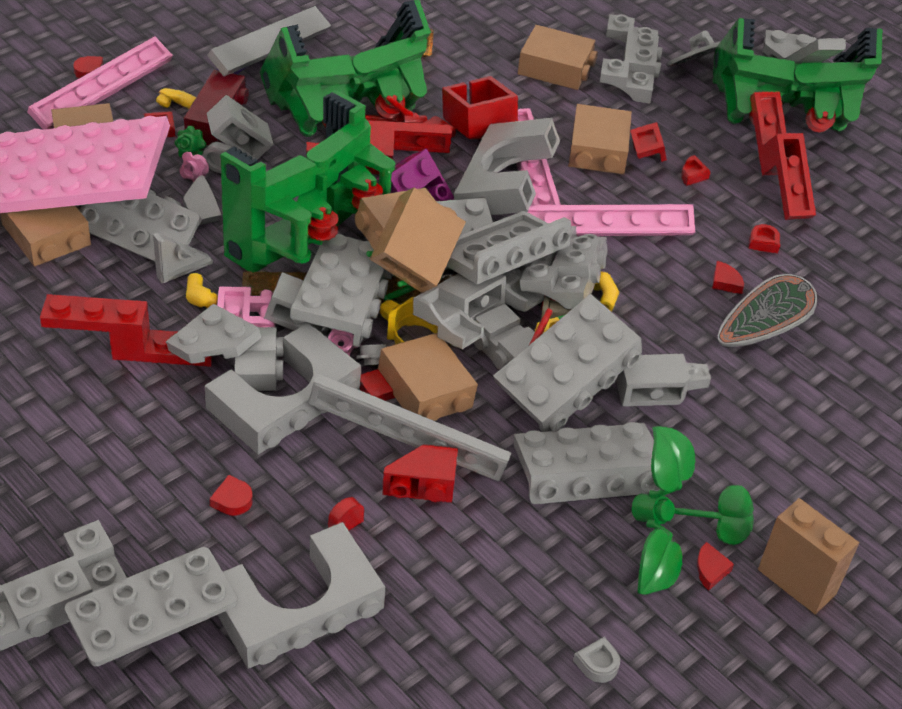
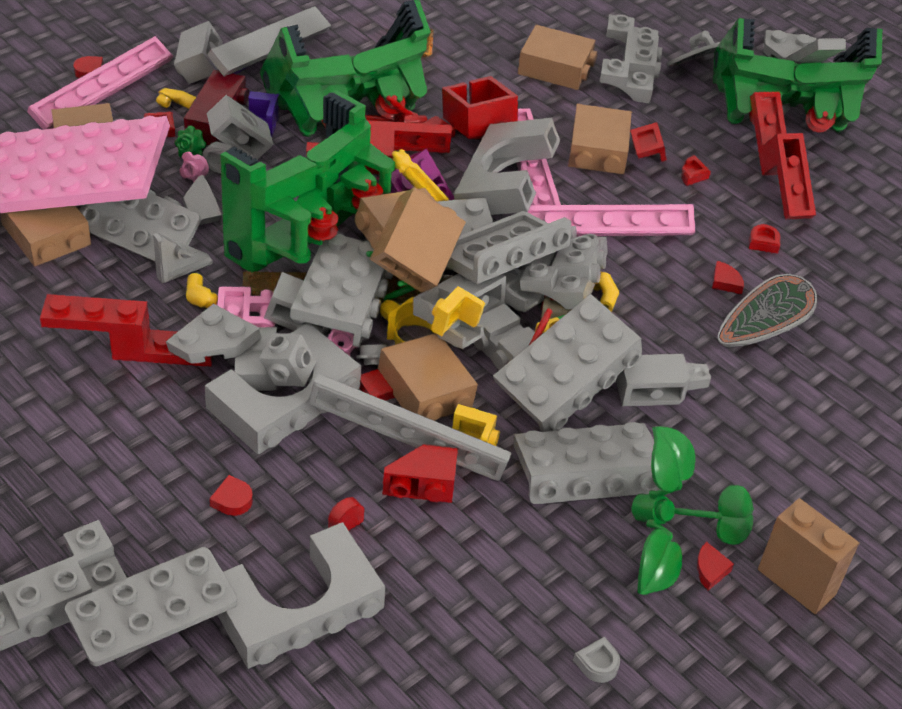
none -> light grey brick [174,21,223,84]
none -> dark purple panel [248,91,279,137]
none -> light grey brick [259,333,317,387]
none -> yellow wheel [392,149,449,201]
none -> yellow bracket [431,286,485,337]
none -> yellow bracket [452,404,500,446]

